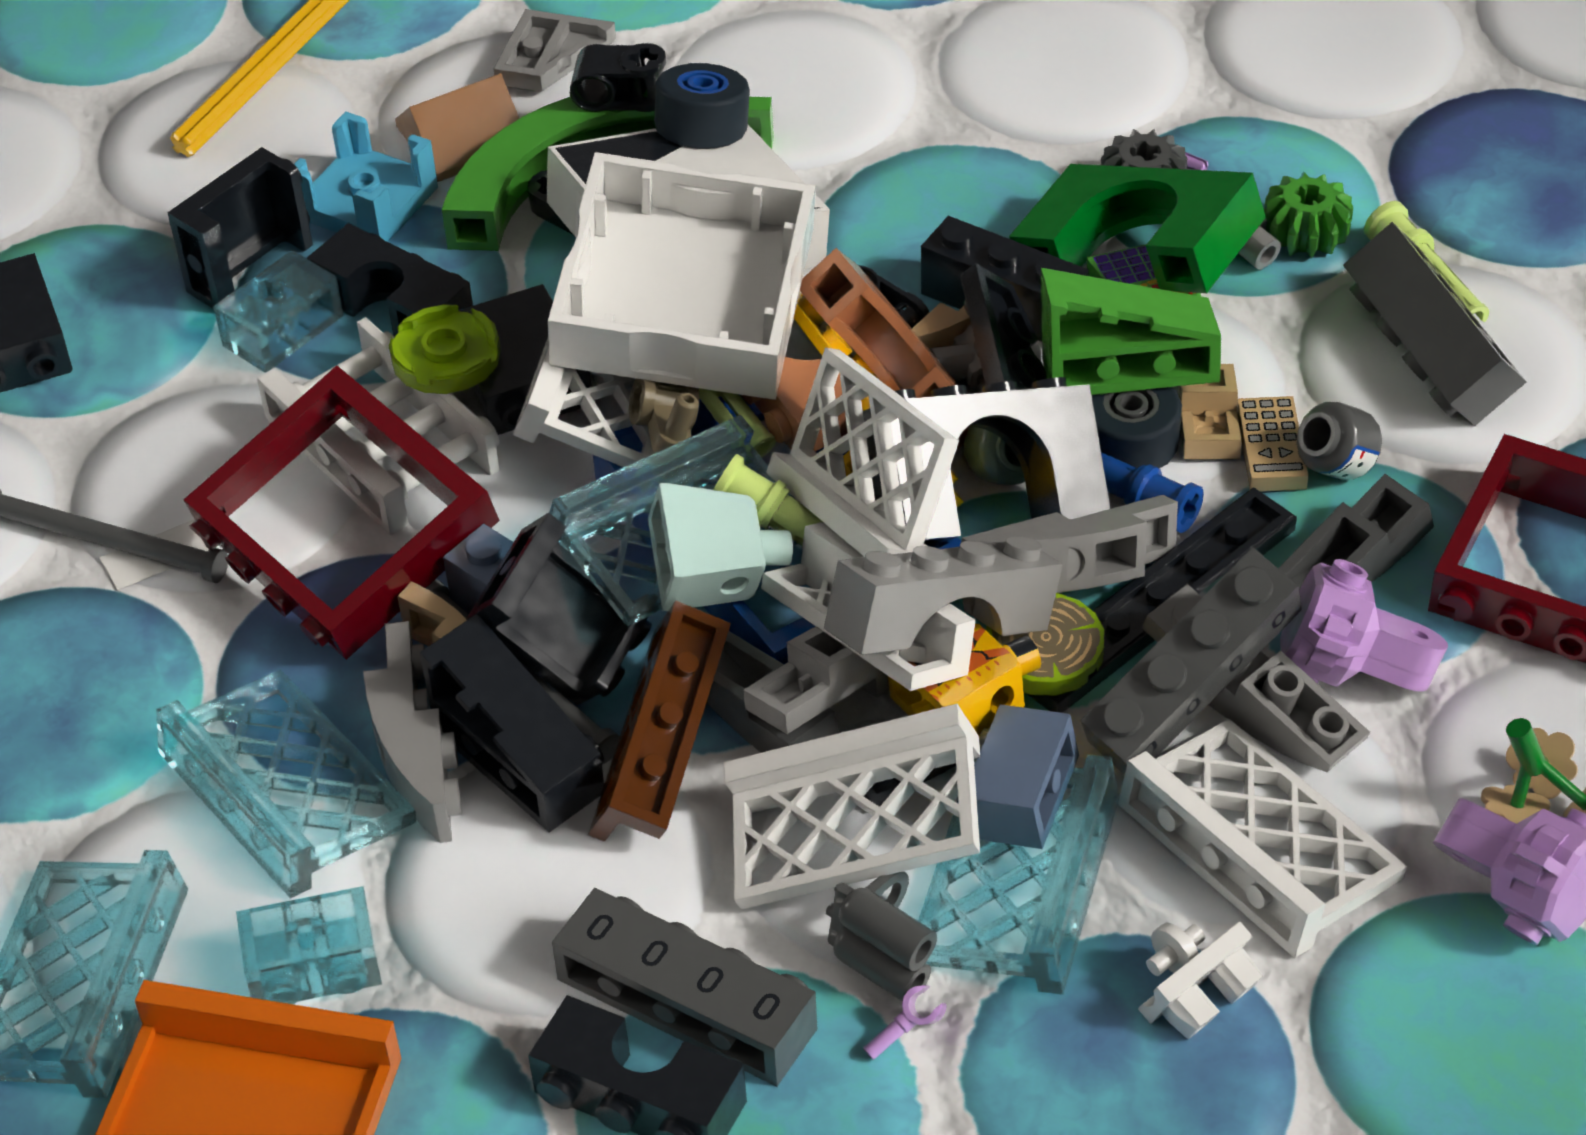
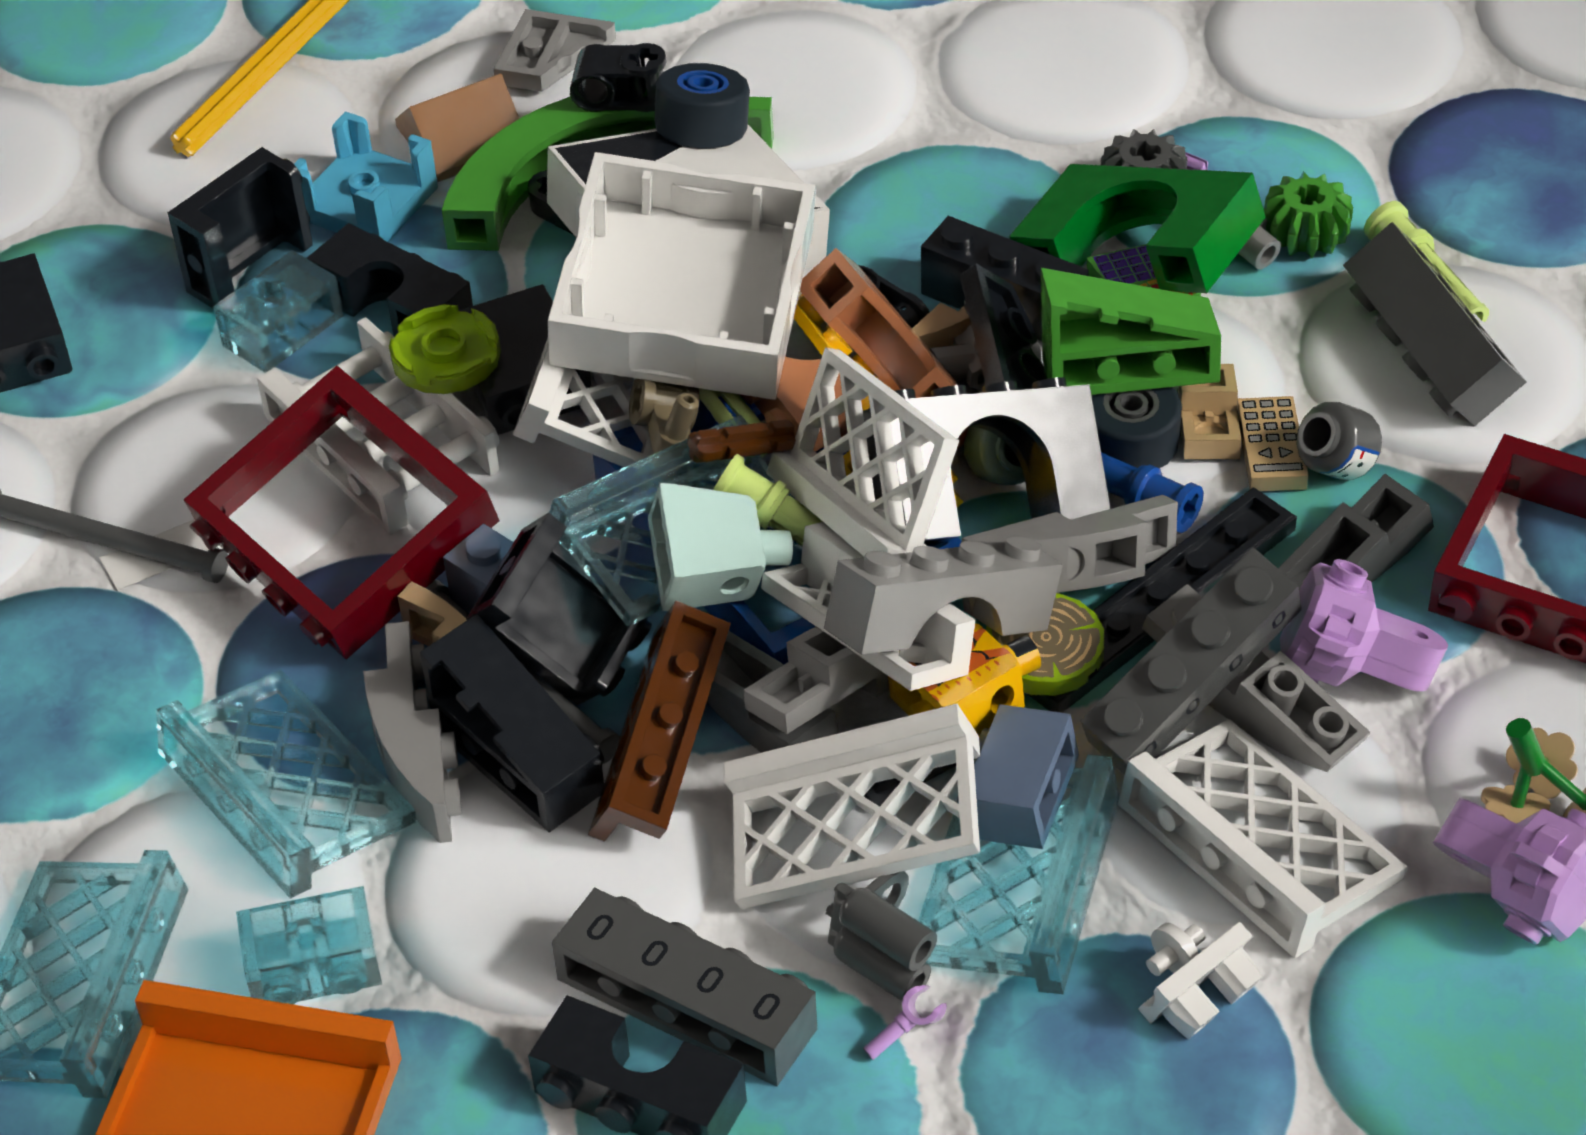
none -> reddish brown axle [687,419,796,463]

